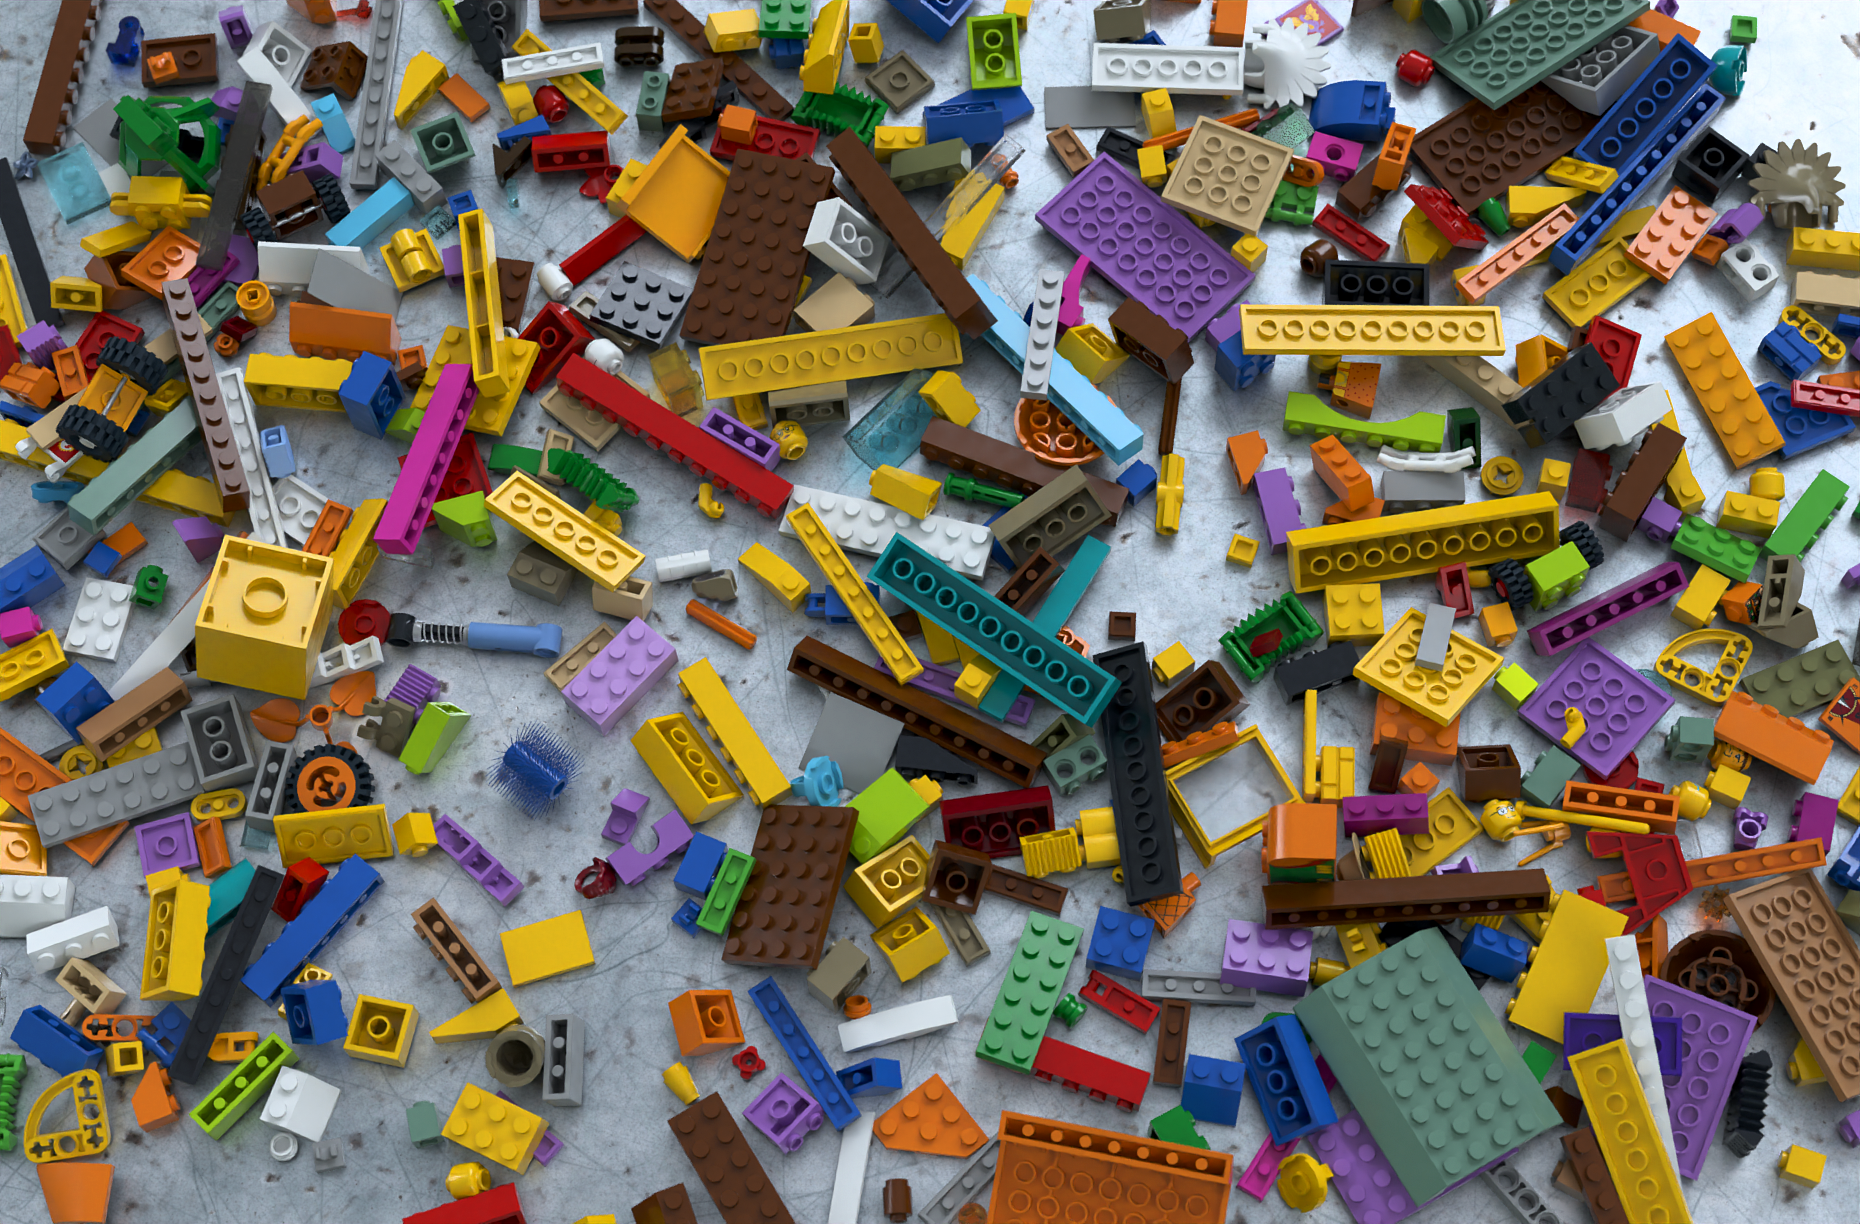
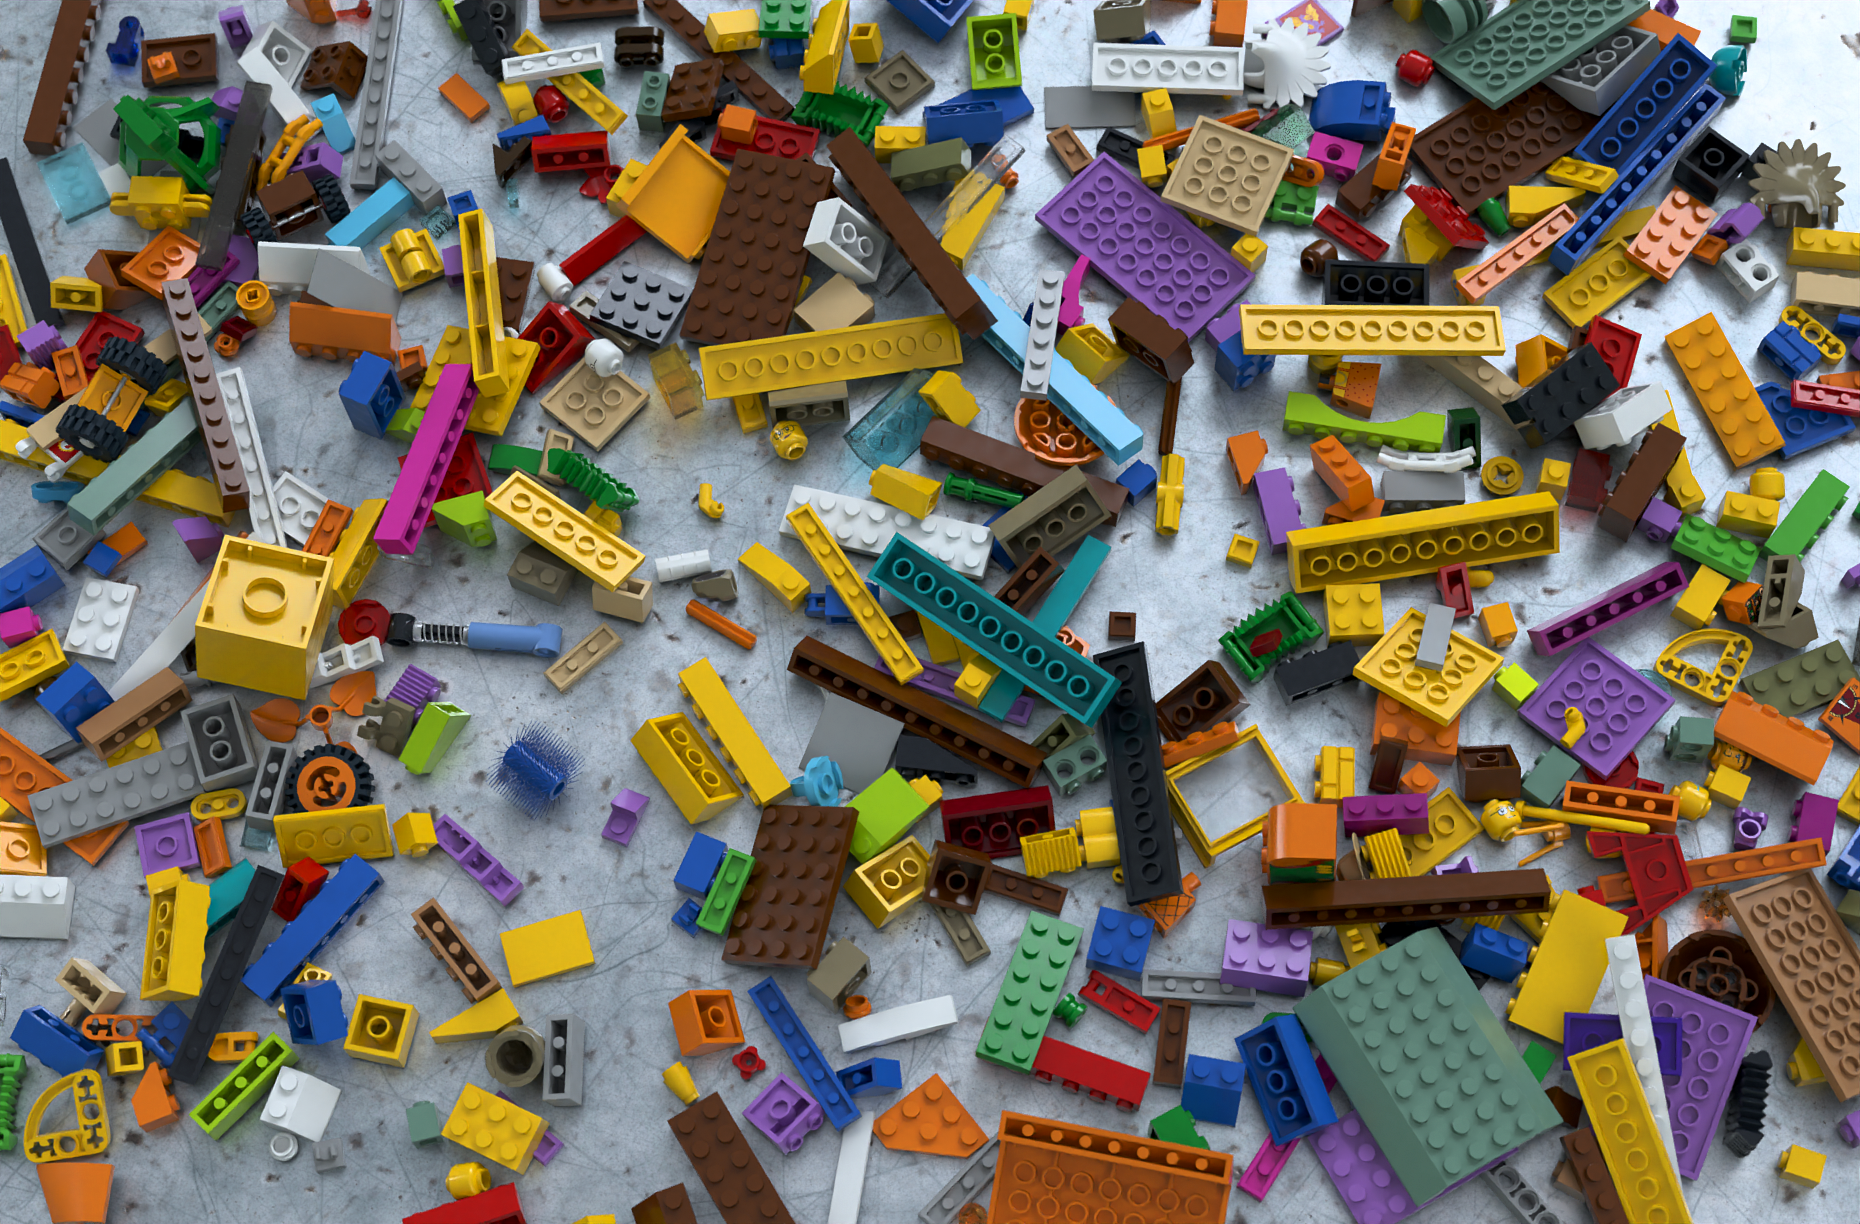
sand blue plant [13,151,39,180] -> none
white brick [26,906,119,975] -> none
yellow gear [59,745,104,780] -> none
yellow tile [80,221,152,258] -> none
green brick [129,565,169,610] -> none
yellow brick [244,352,353,413] -> none
light blue brick [259,425,296,479] -> none
yellow slope [394,50,449,130] -> none
sand green slope [410,112,476,174] -> none
red brick [556,353,794,520] -> none
lavender brick [561,616,679,736] -> none
dark red piece [574,857,616,899] -> none
medium lavender arch [605,809,694,886] -> none
medium lavender brick [699,407,781,472] -> none
yellow slope [870,906,950,983] -> none
reddish brown brick [883,1178,913,1223] -> none
yellow brick [1151,641,1195,688] -> none
yellow tile [1277,1153,1334,1213] -> none
yellow tile [1302,690,1317,803] -> none
brick [1488,521,1604,612] -> none

